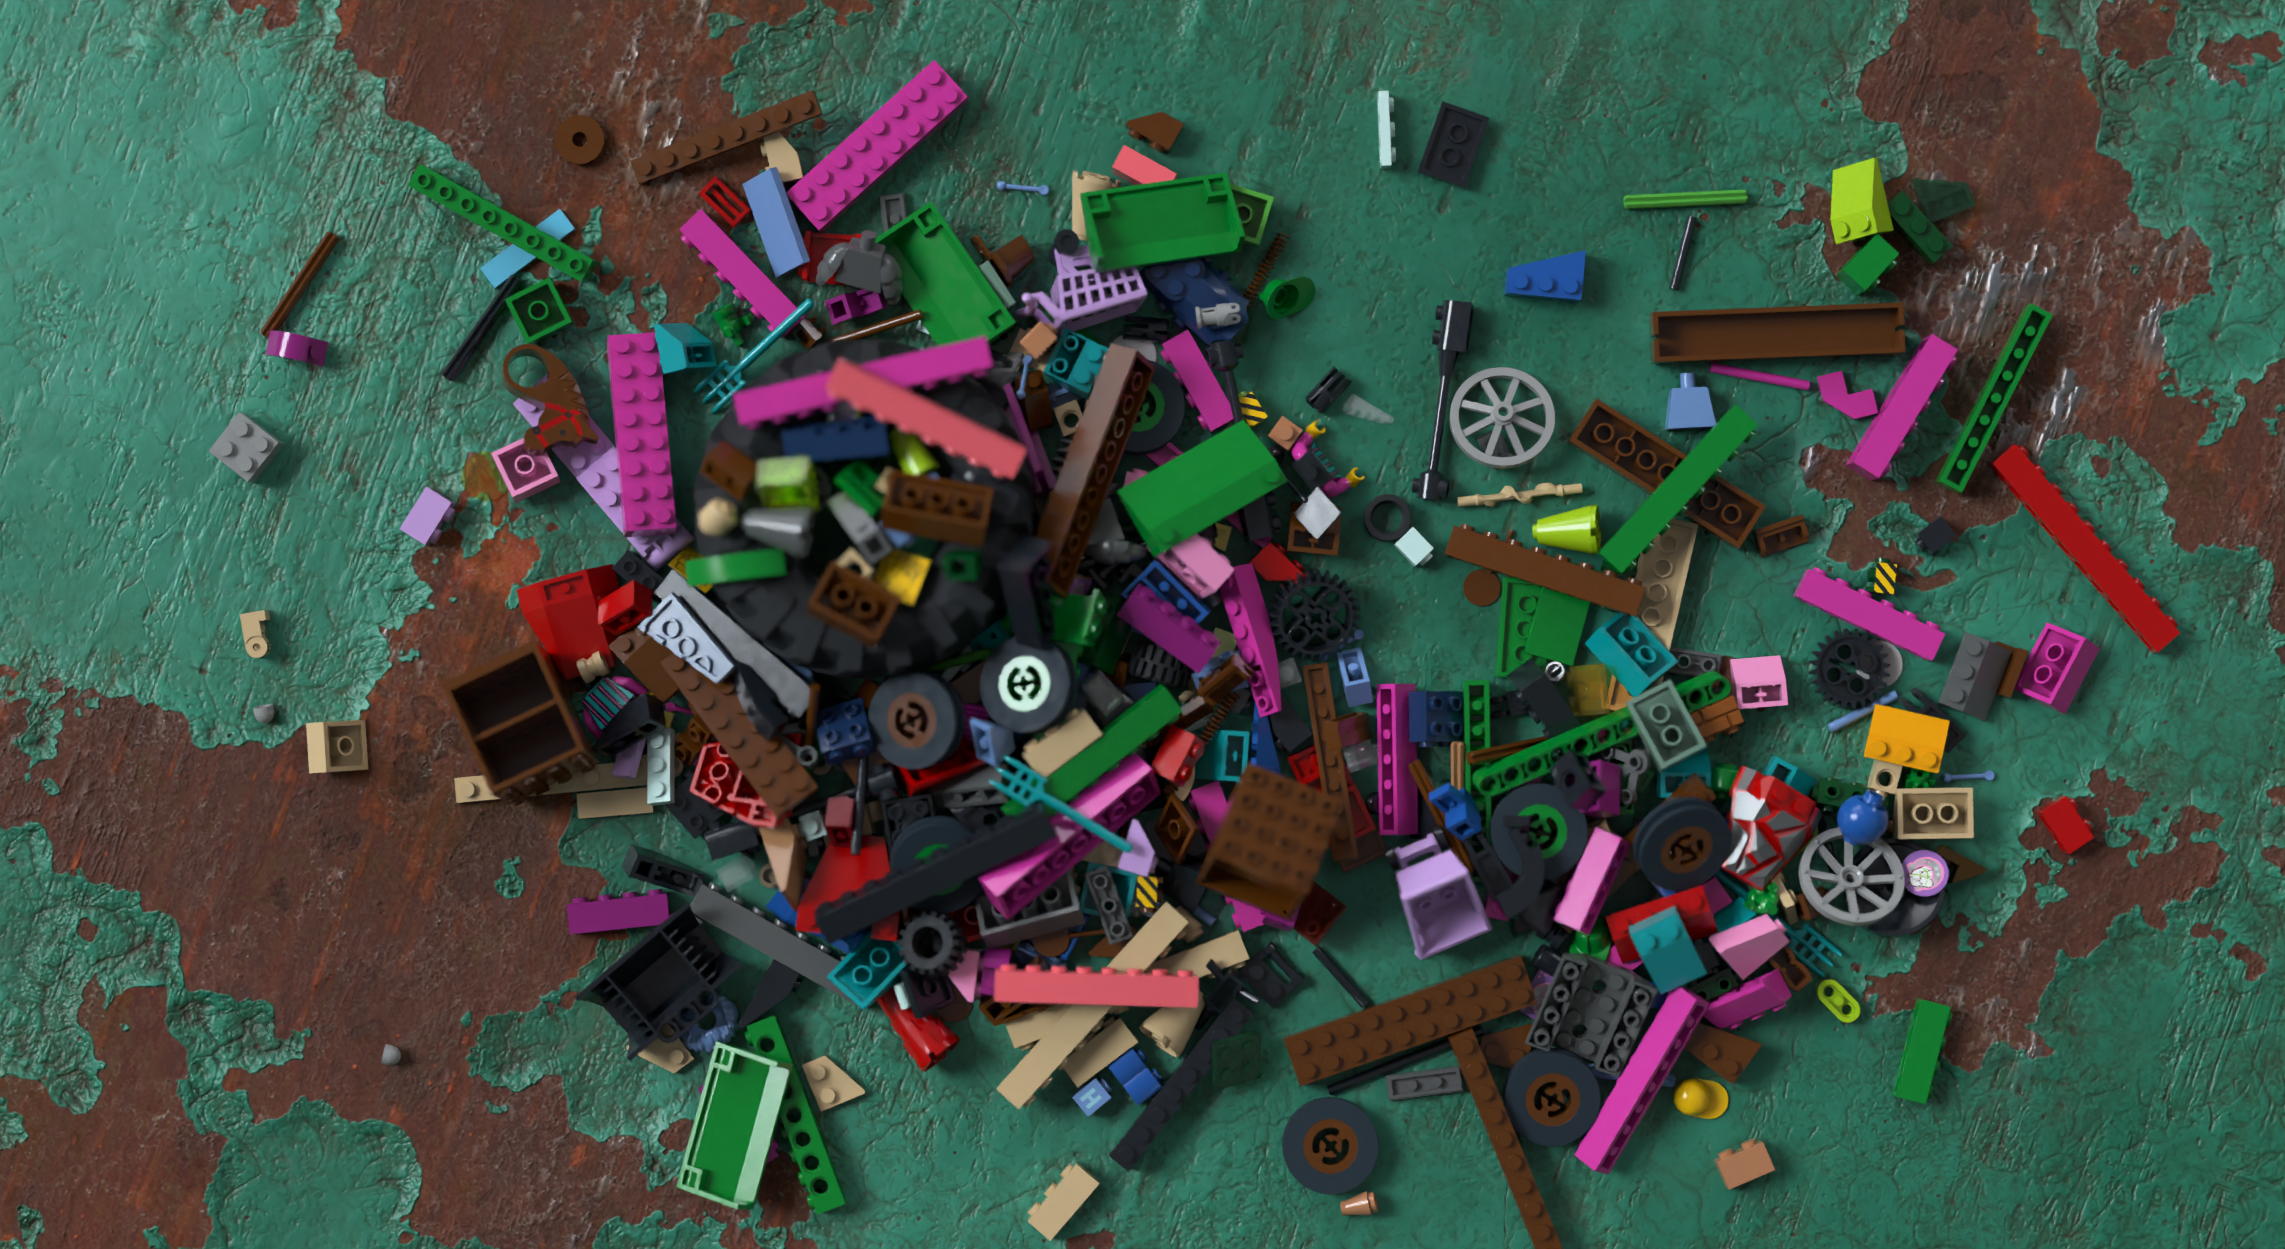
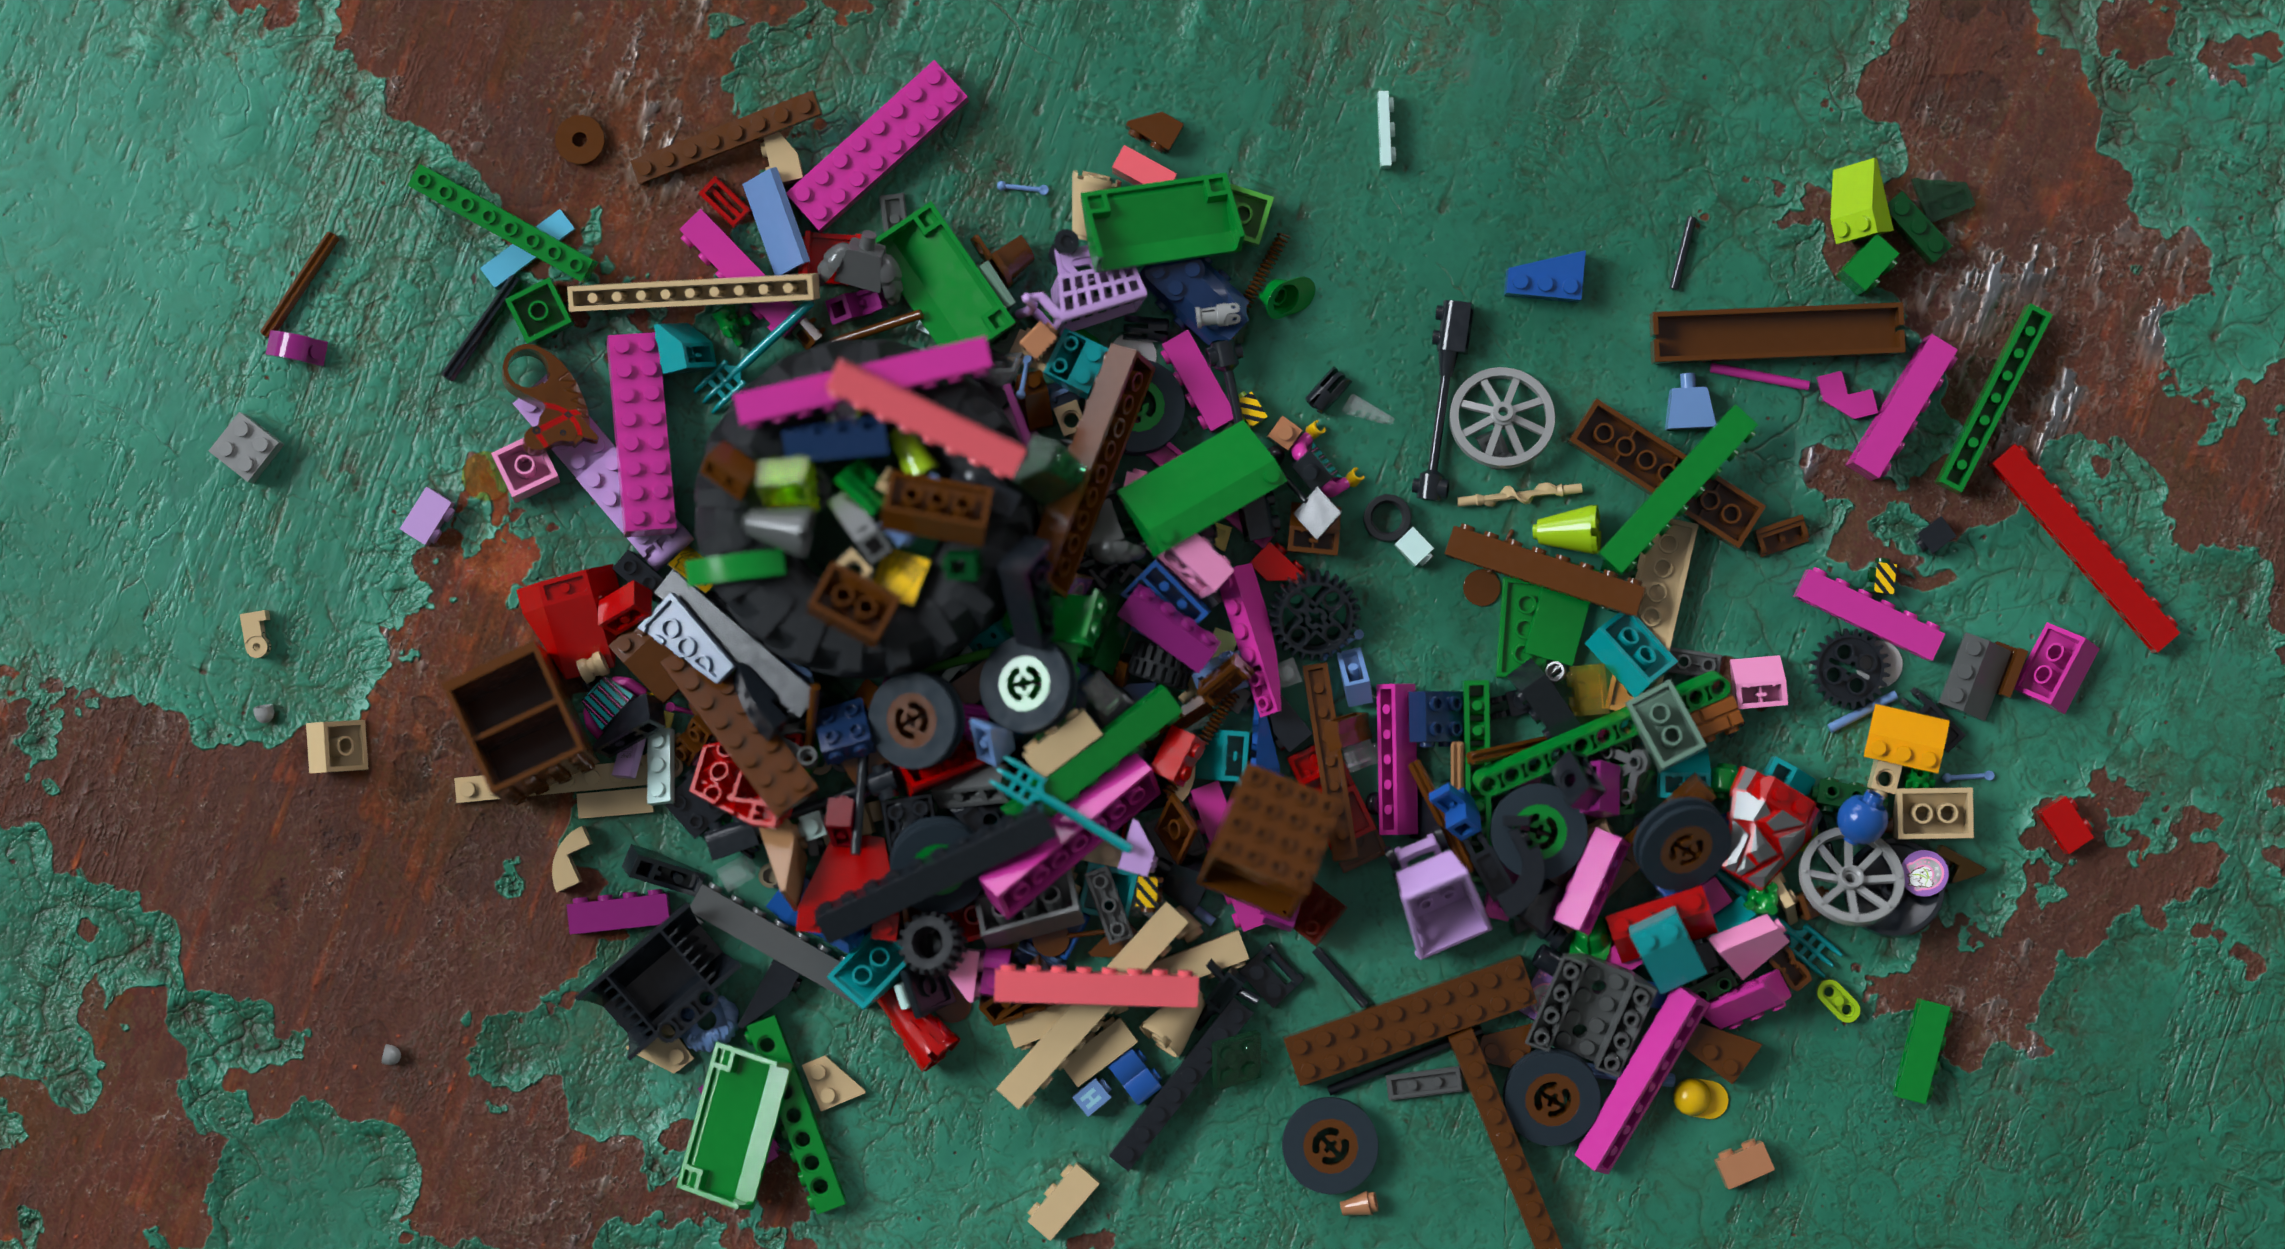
tan head [699,499,737,537] -> none
black plate [1417,101,1489,189] -> none
bright green axle [1623,190,1747,209] -> none
none -> tan brick [552,825,593,892]
none -> tan brick [567,273,820,312]
none -> clear green slope [1013,434,1086,506]

